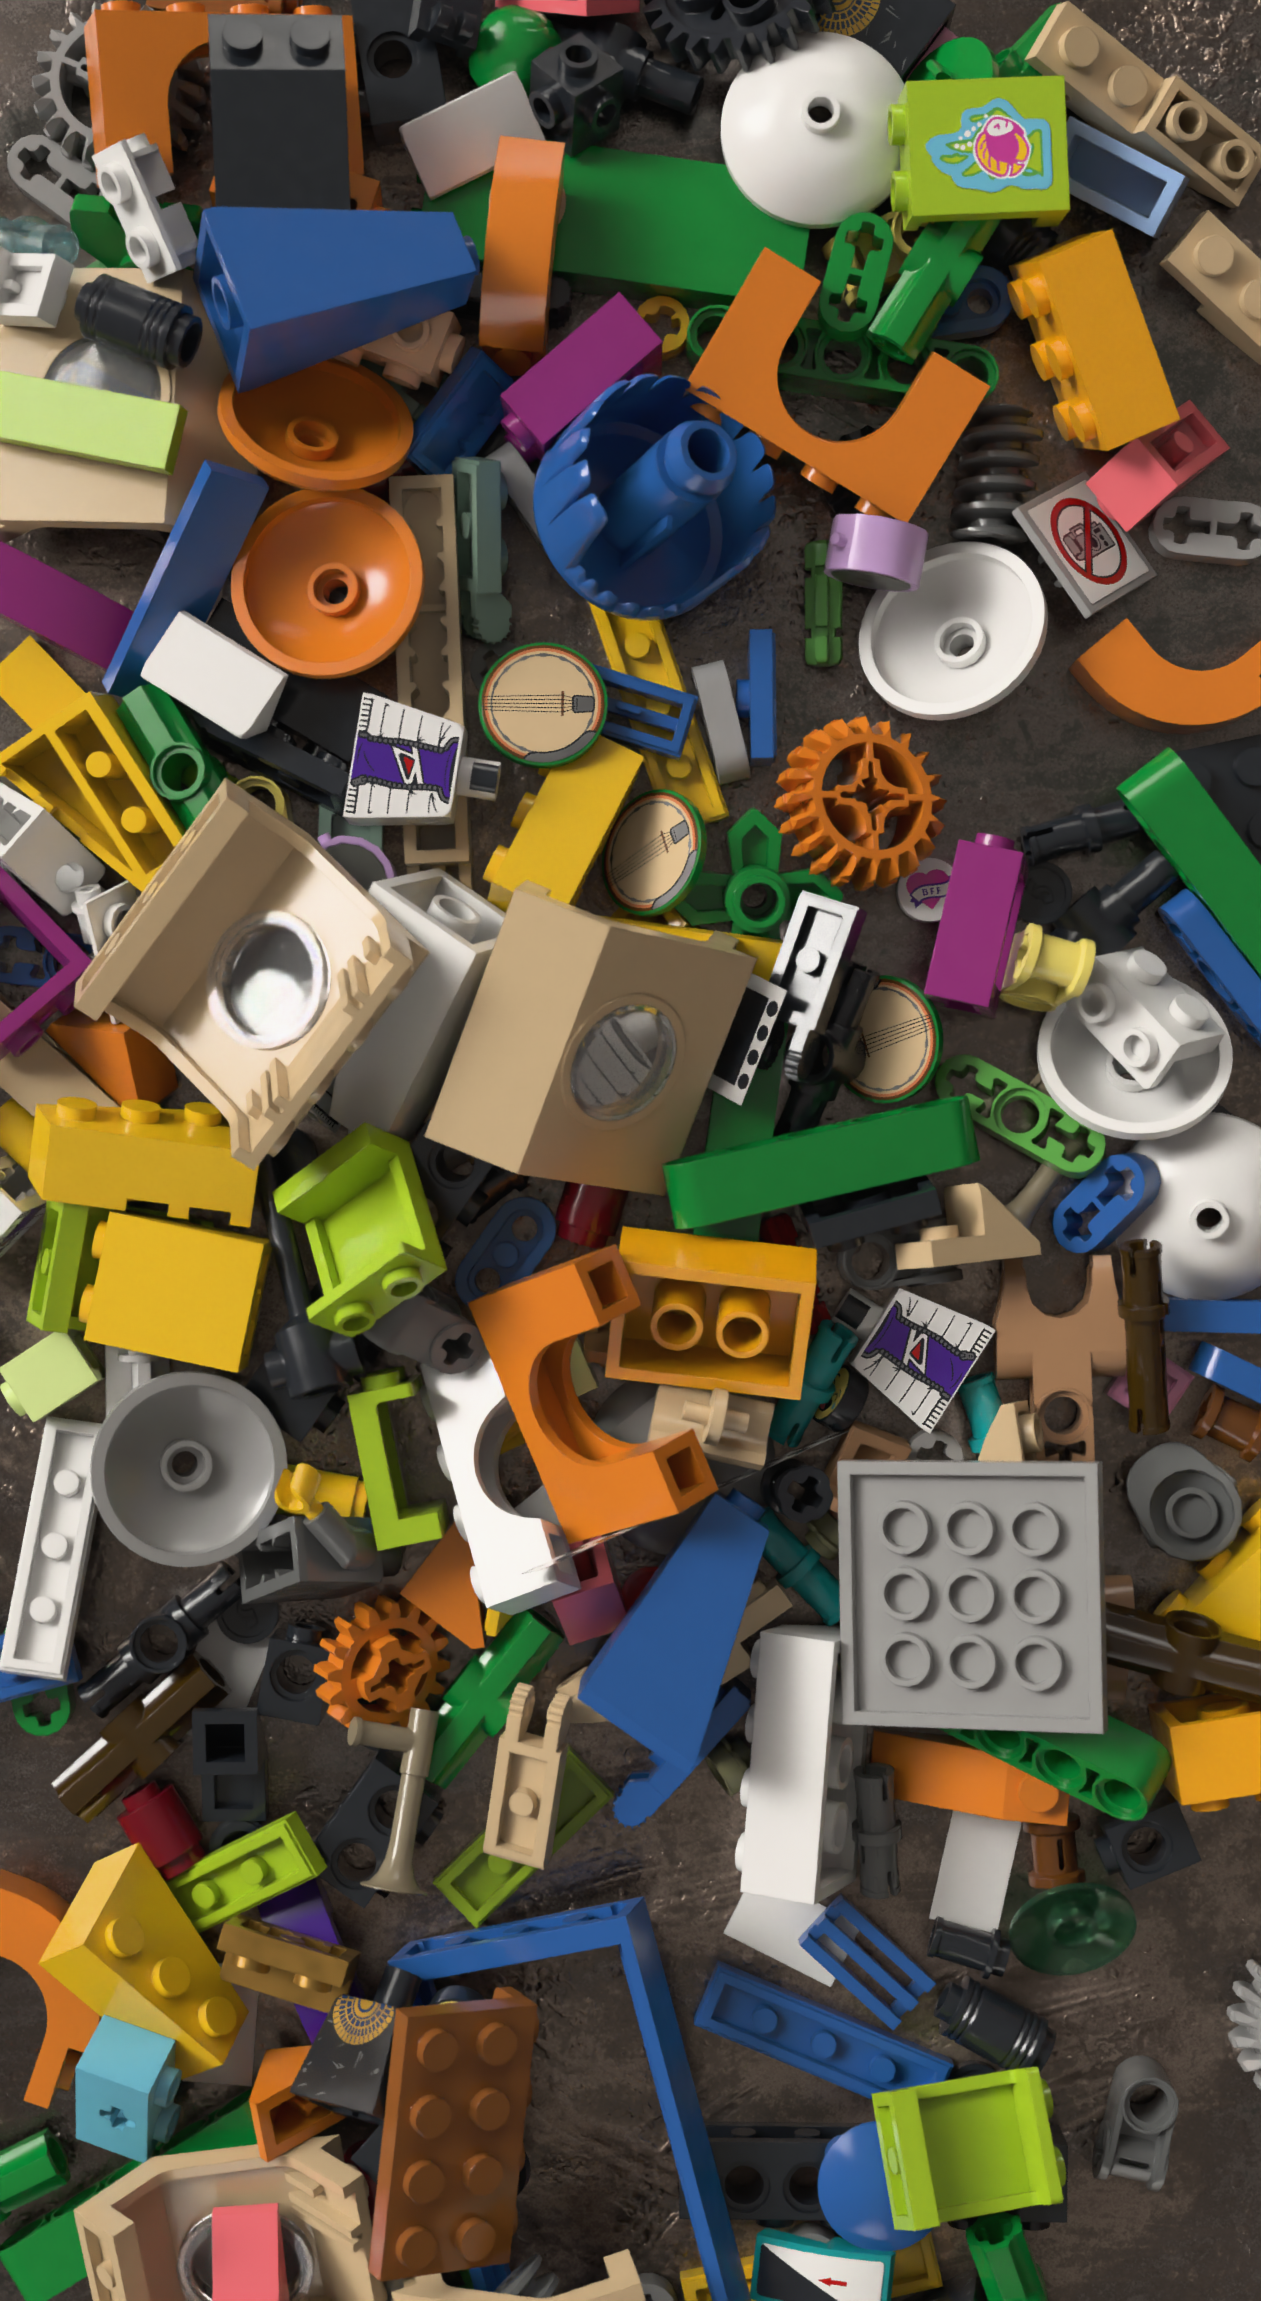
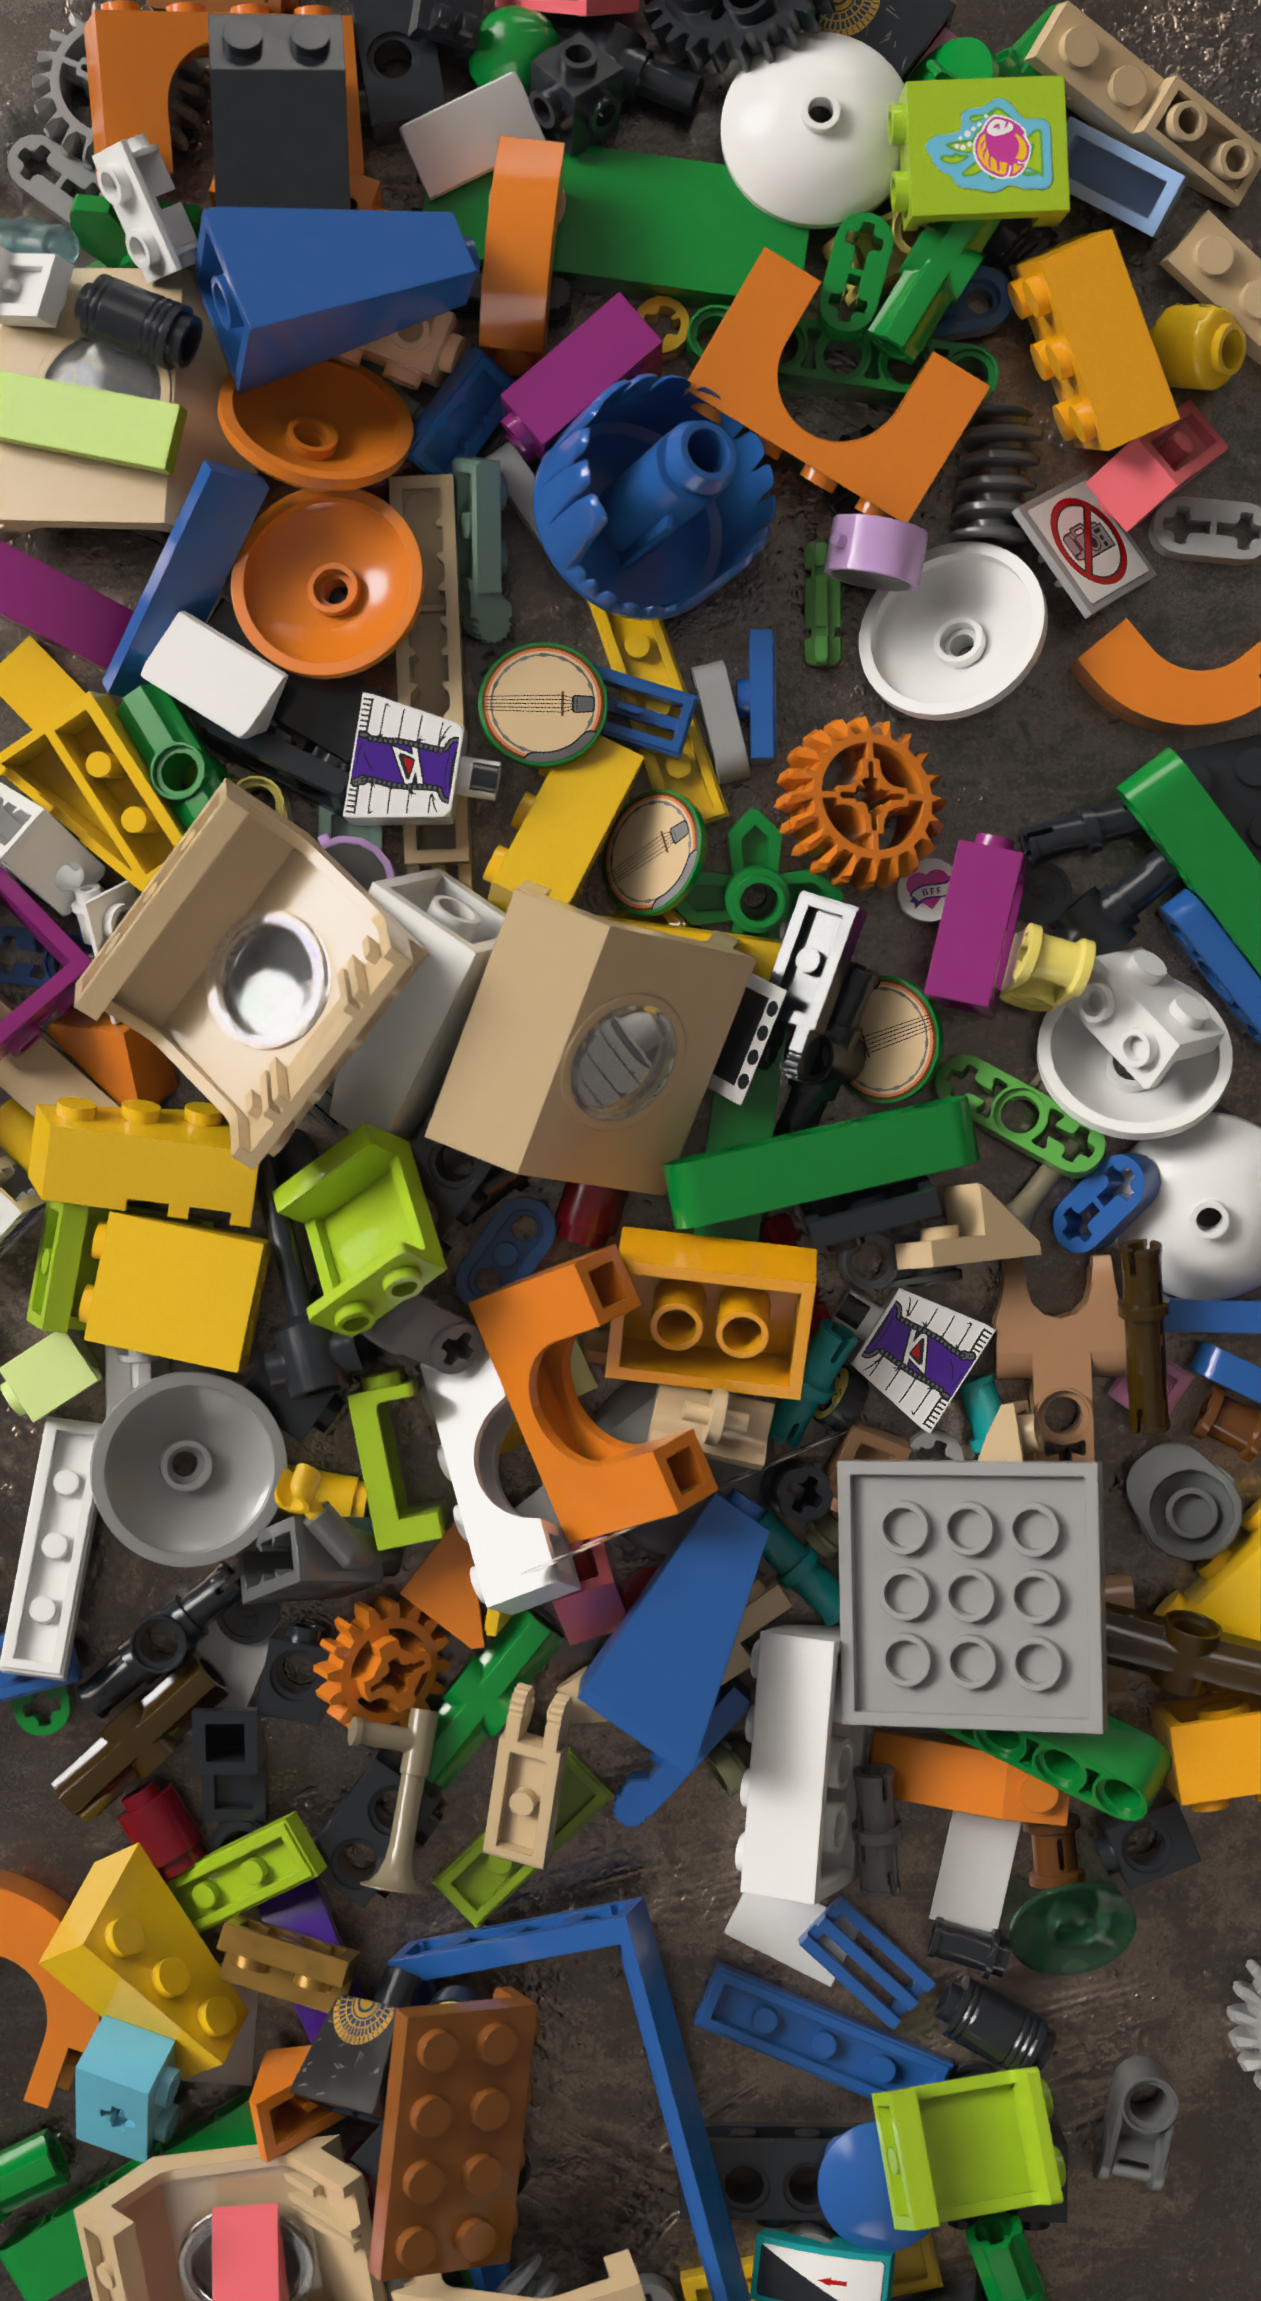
none -> yellow head [1149,303,1247,391]

